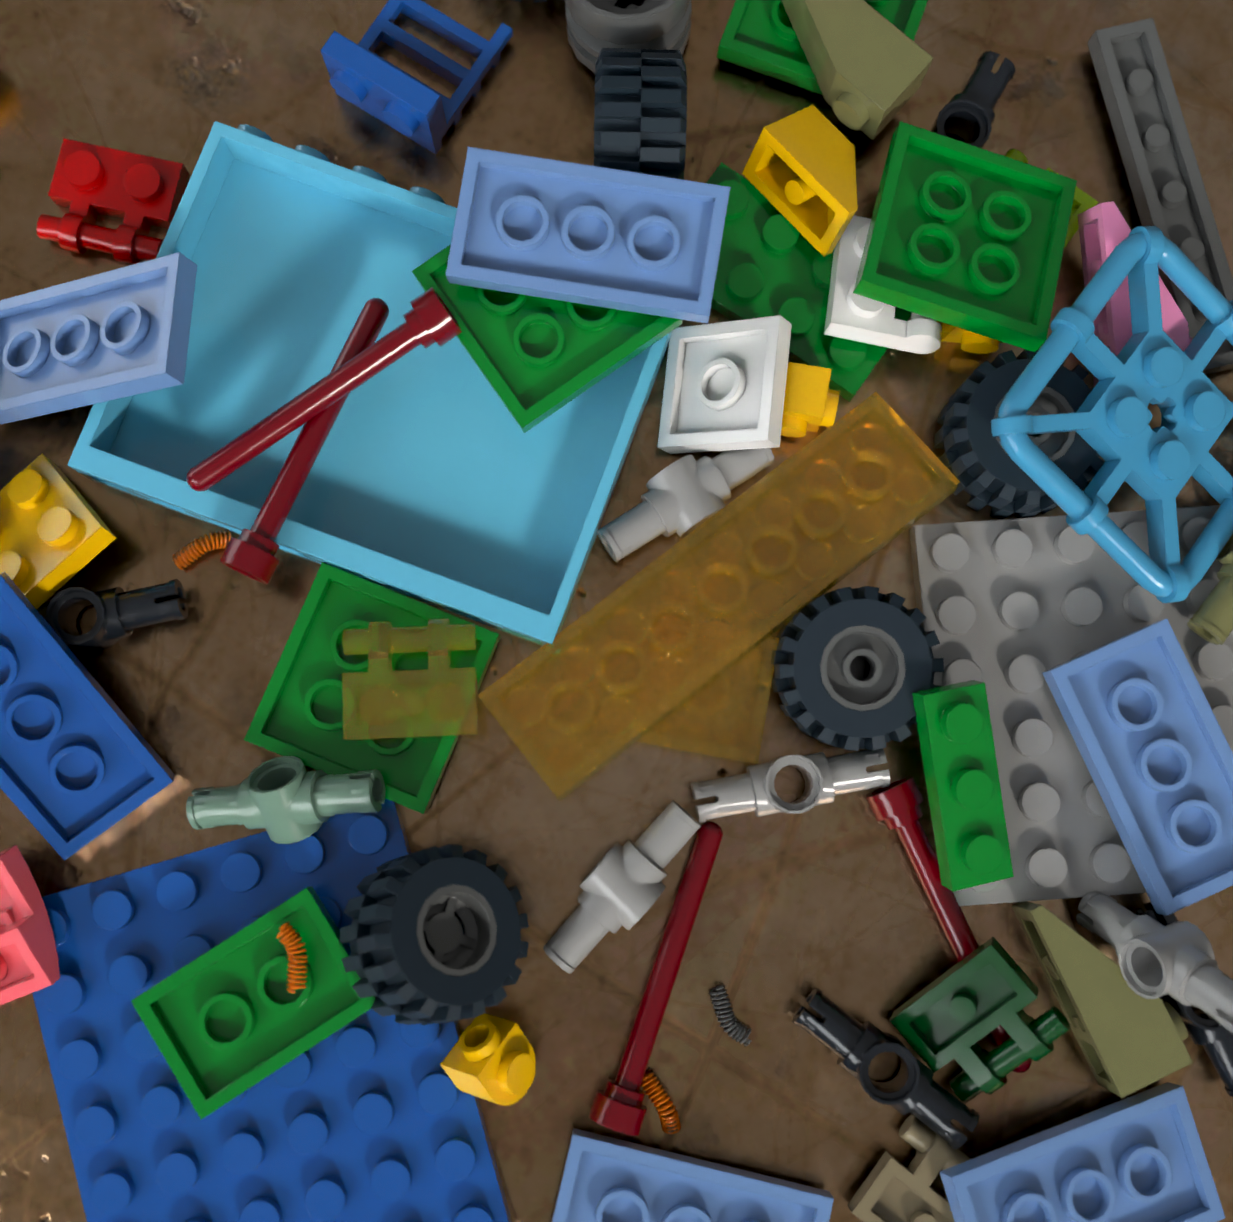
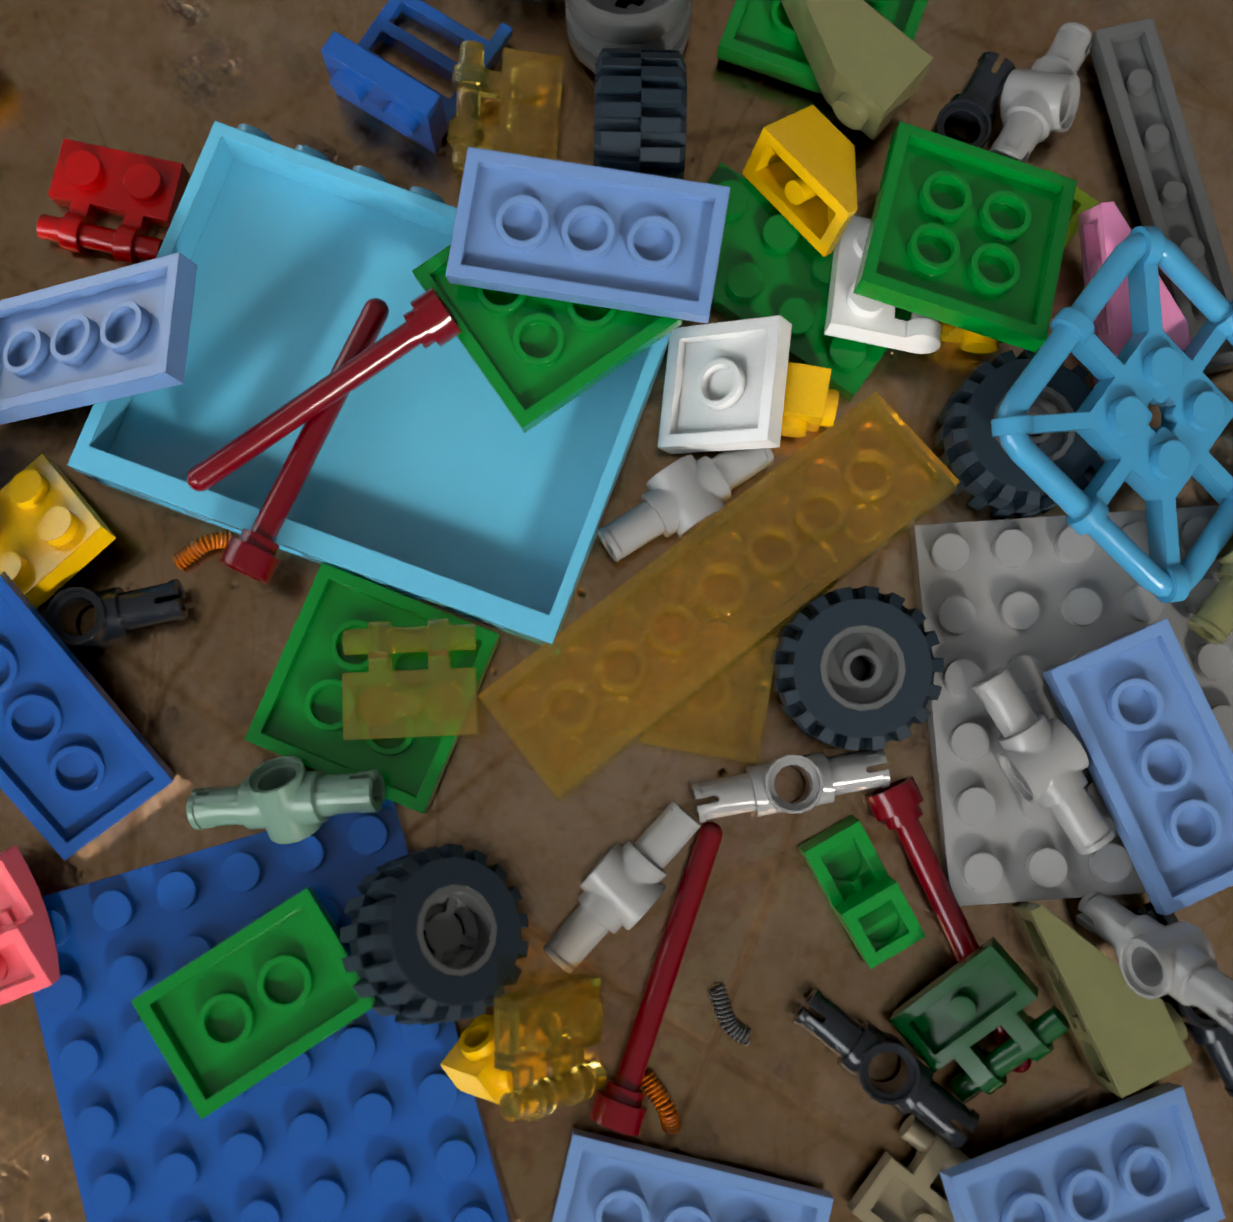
orange leg [276,922,308,993] -> none
green plate [912,680,1014,891] -> none
none -> clear yellow plate [447,41,564,171]
none -> clear yellow plate [494,974,606,1121]
none -> green slope [797,815,926,969]
none -> light grey pin [971,667,1115,855]
none -> light grey pin [989,22,1092,163]

